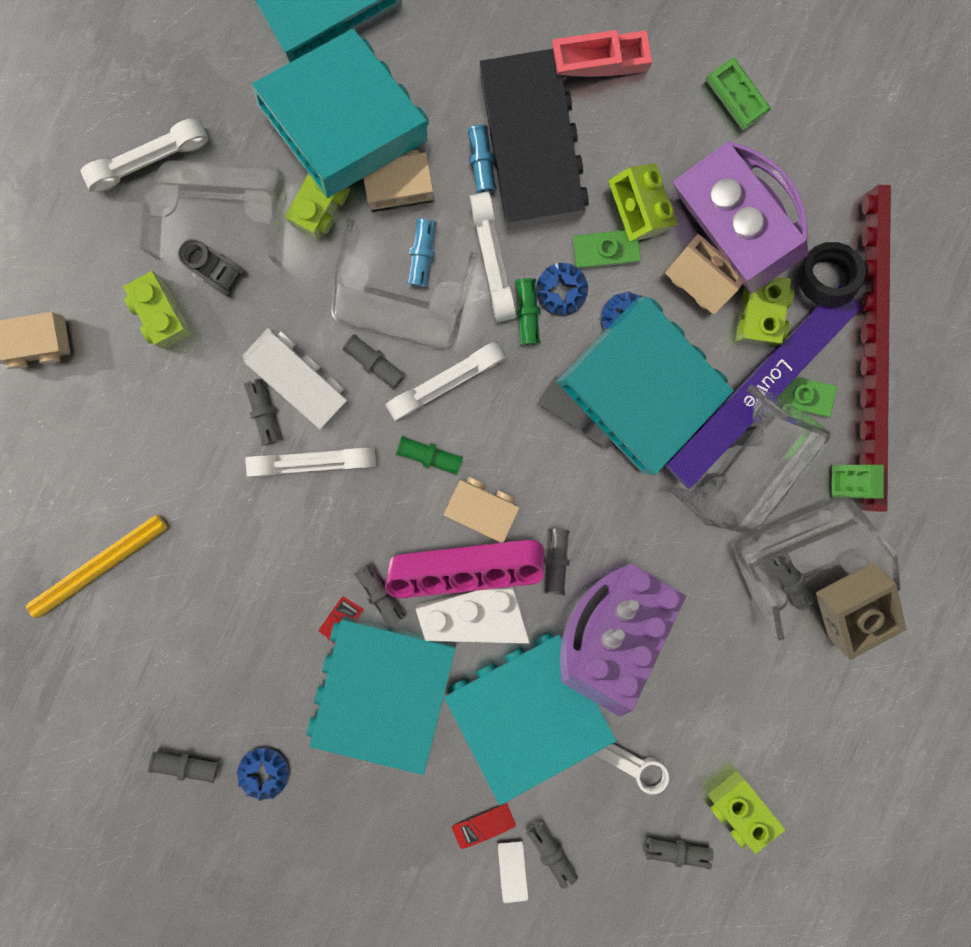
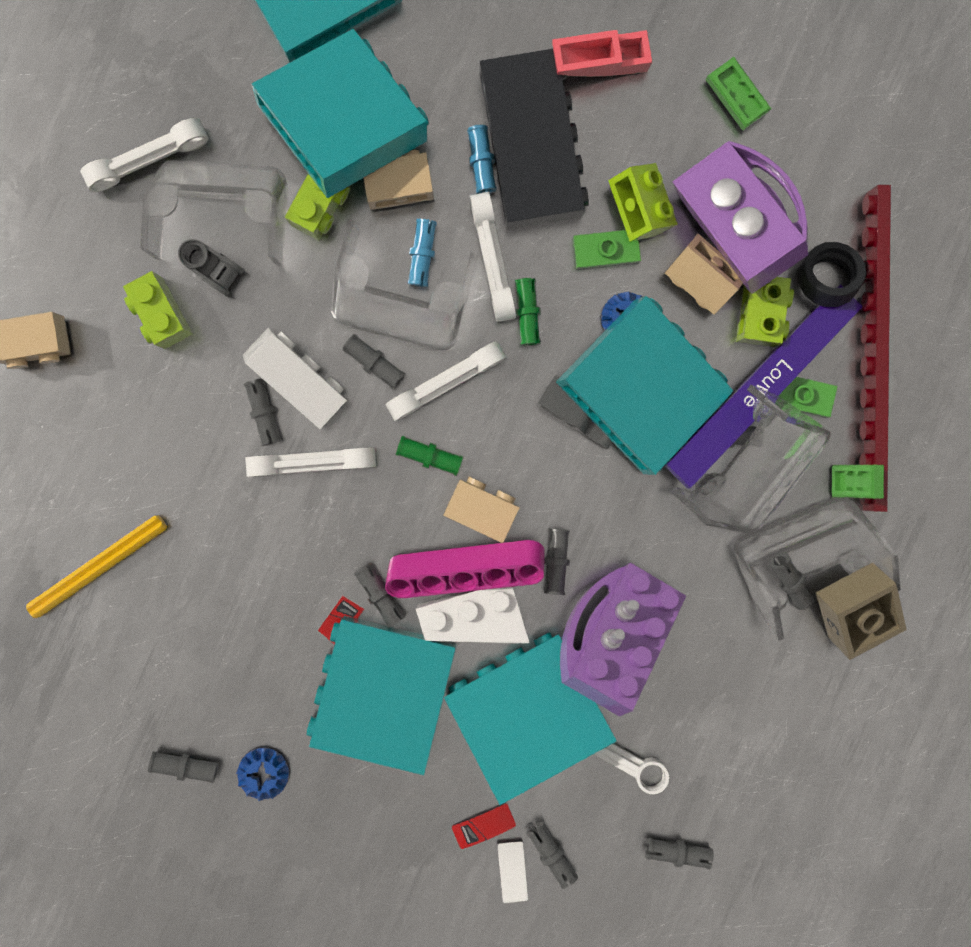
blue gear [537,263,588,315] -> none
lime brick [707,771,785,855] -> none

